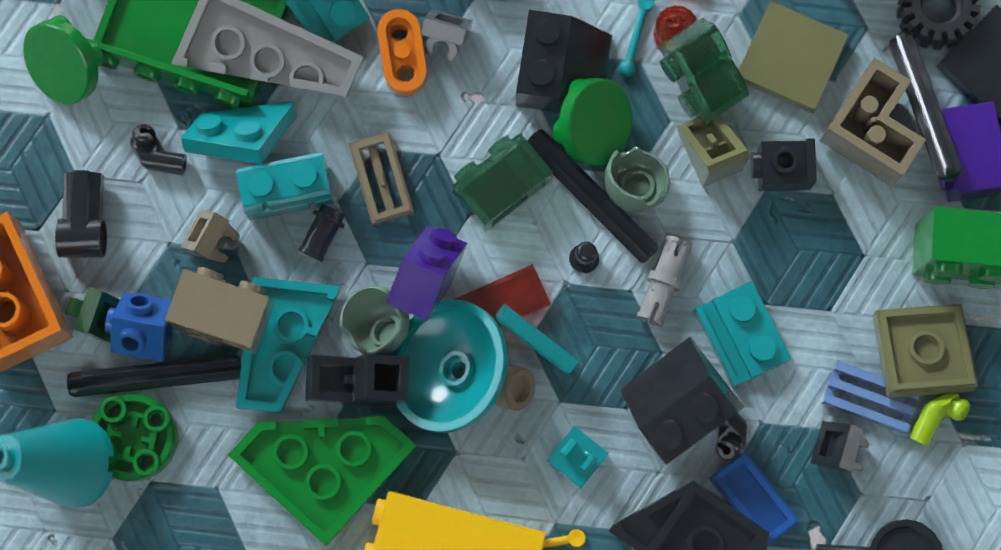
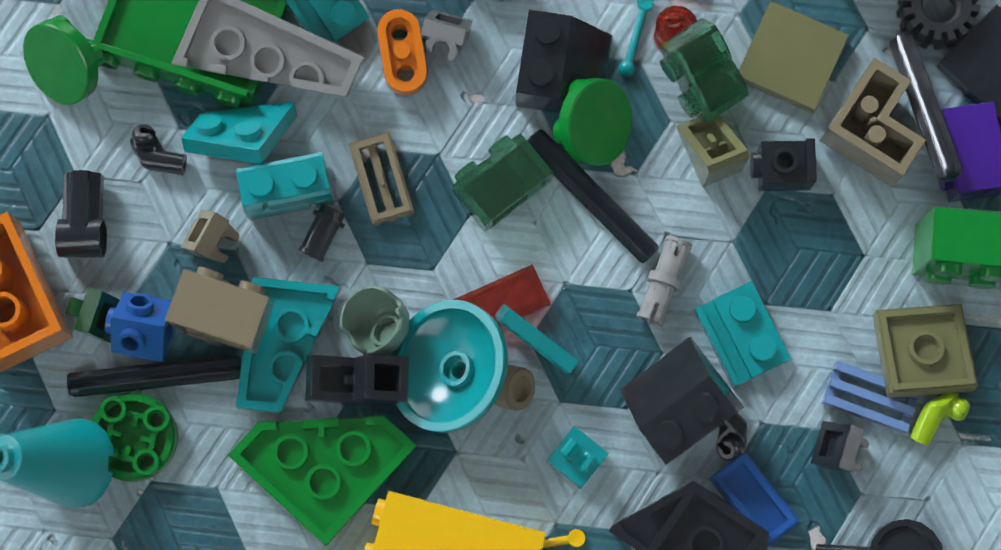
dark purple brick [386,226,468,321] -> none
black piece [569,242,599,274] -> none
sand green hair [604,146,671,212] -> none

